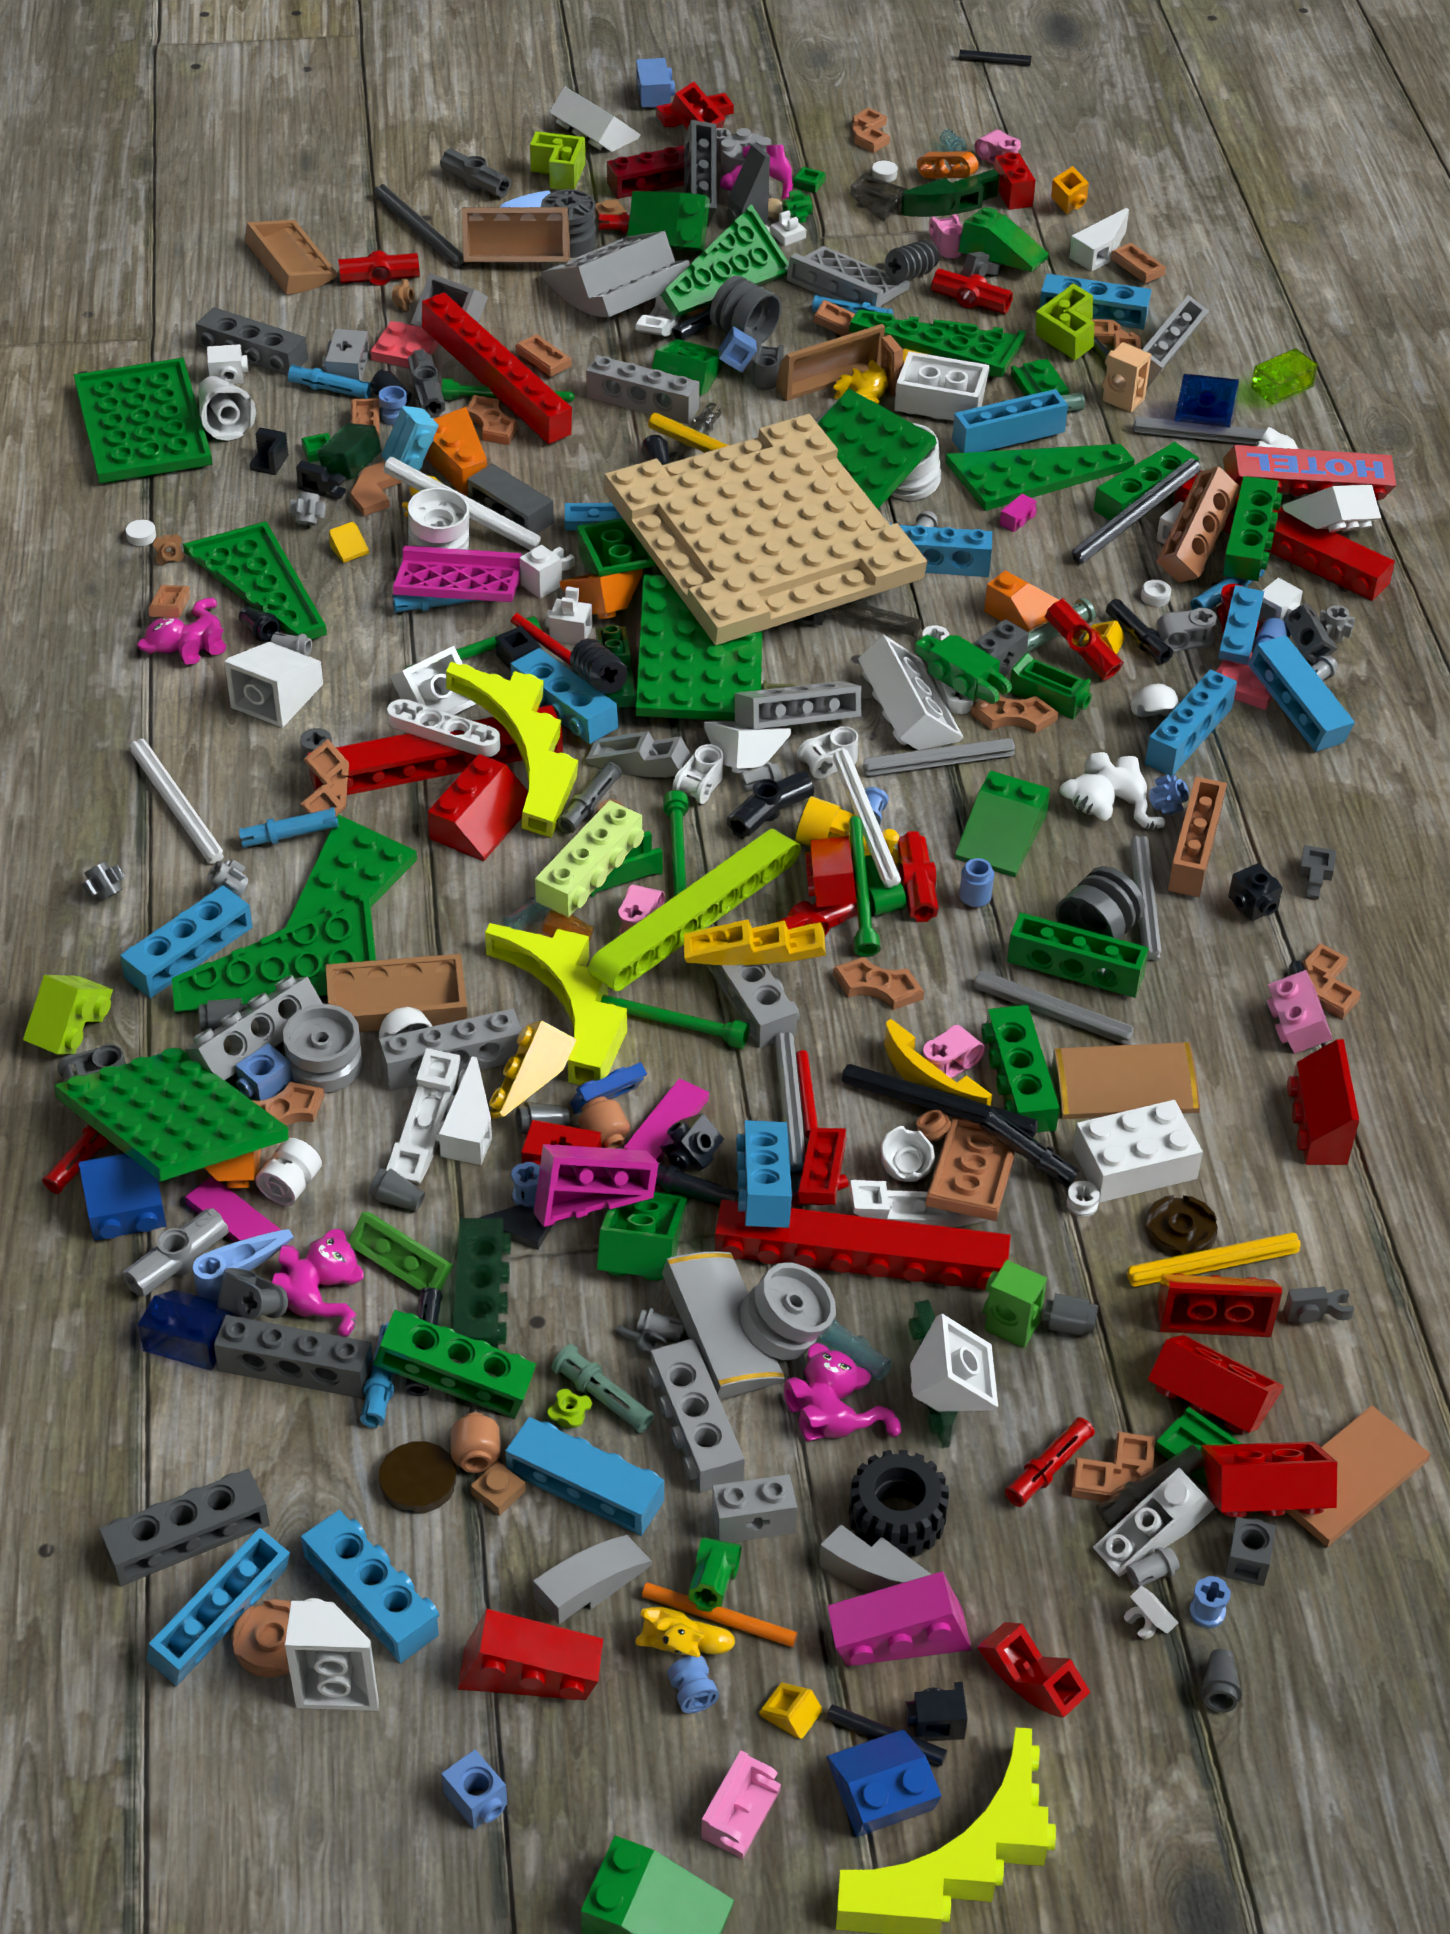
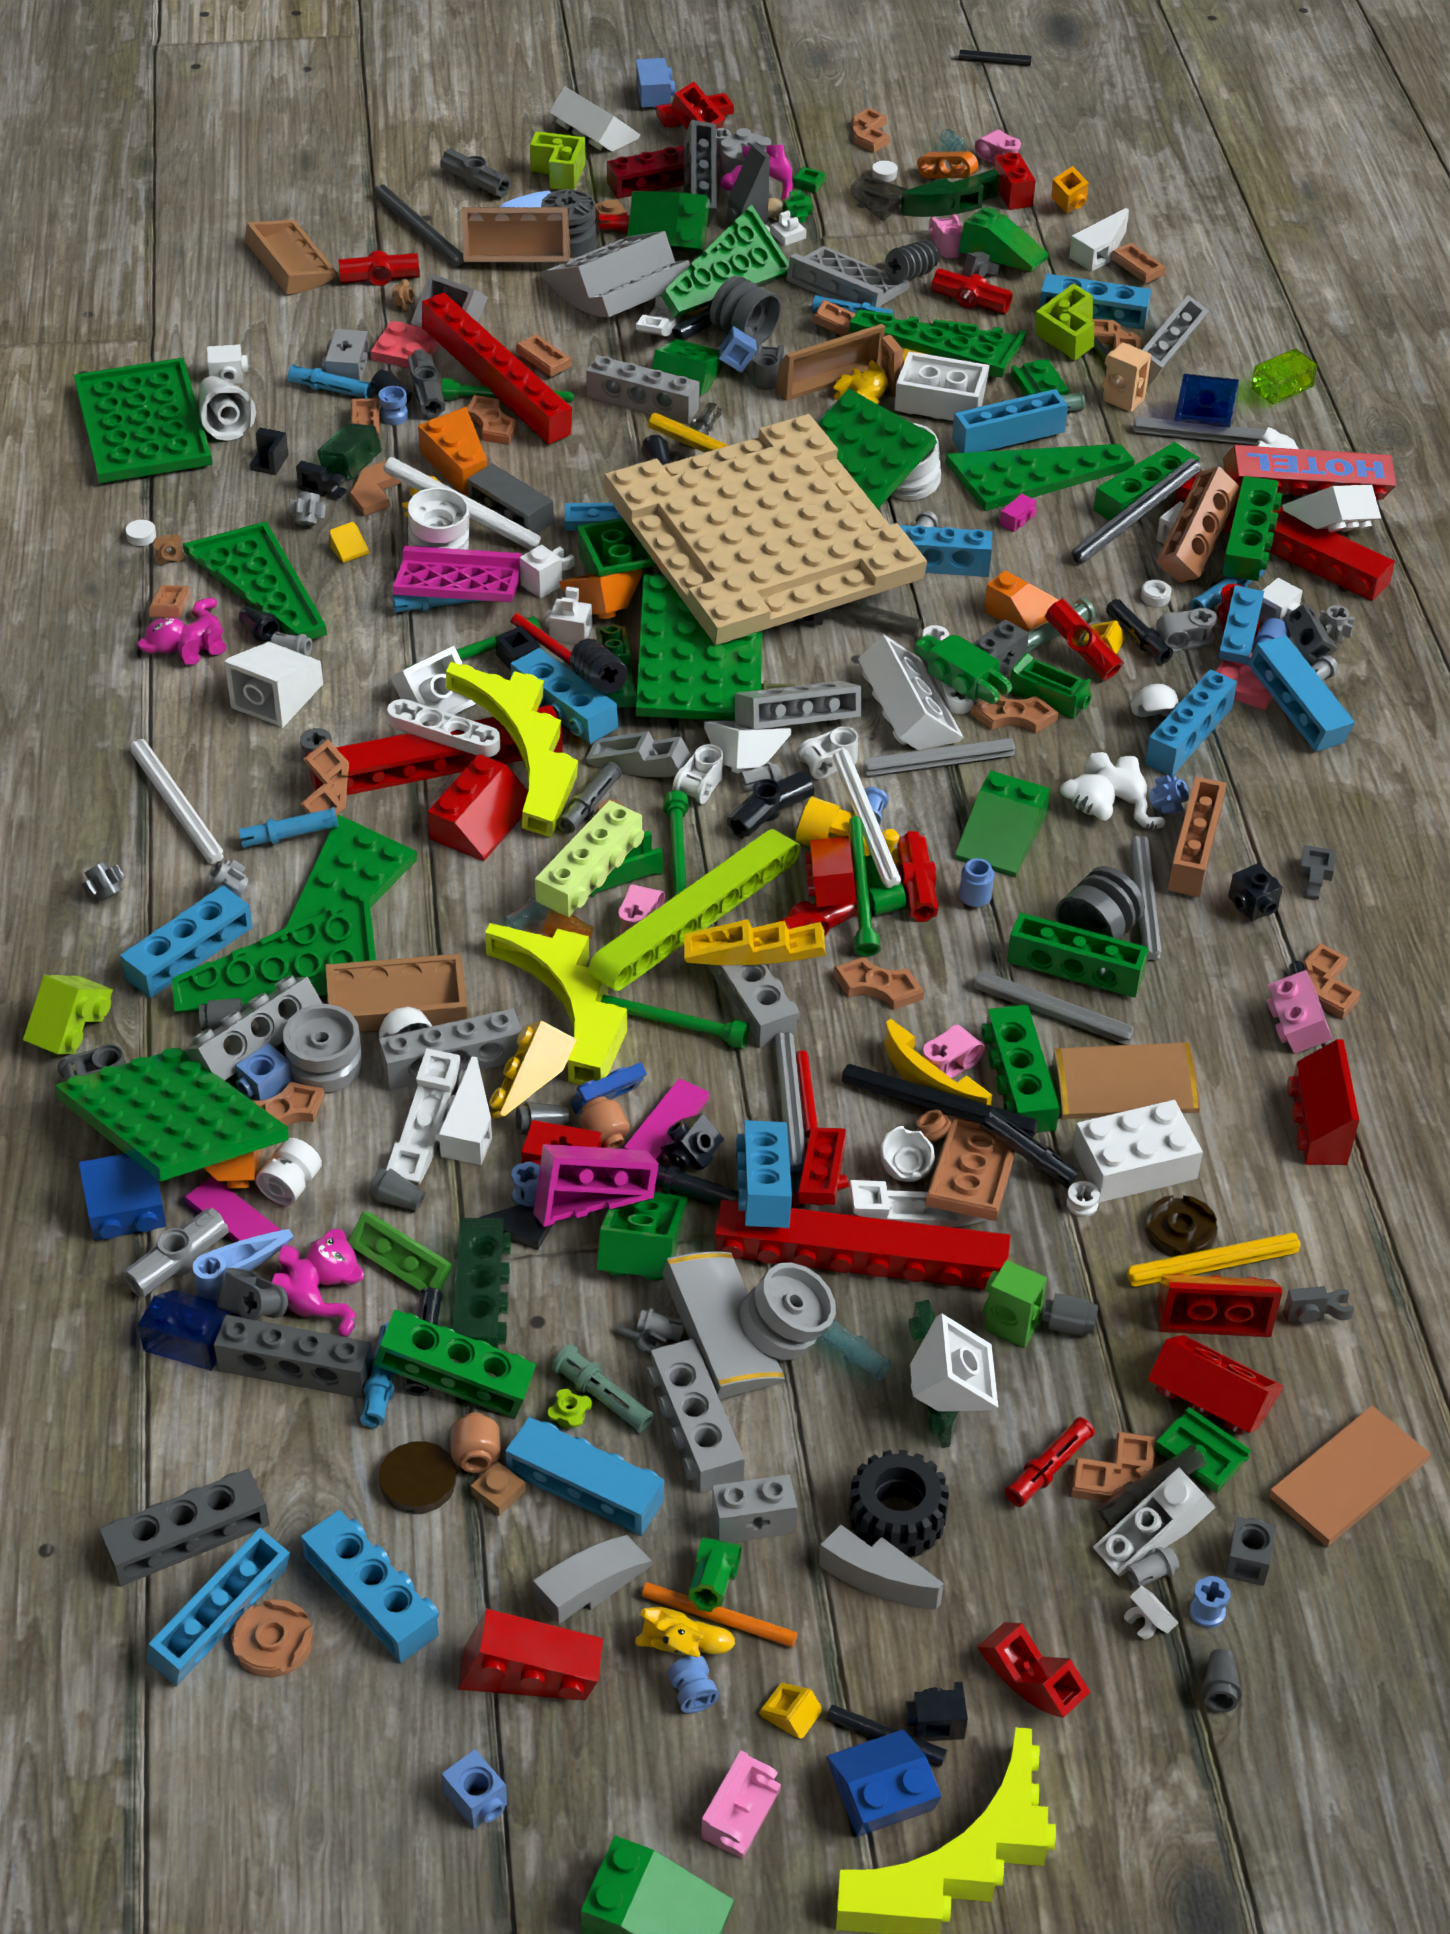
red pin [42,1124,109,1194] -> none
dark grey brick [196,307,308,376] -> none
white slope [285,1598,379,1711] -> none
green tile [301,433,336,462] -> none
medium azure brick [381,406,439,471] -> none
dark pink animal [784,1343,901,1442] -> none
dark pink wedge [827,1571,972,1666] -> none
red slope [1201,1441,1338,1517] -> none

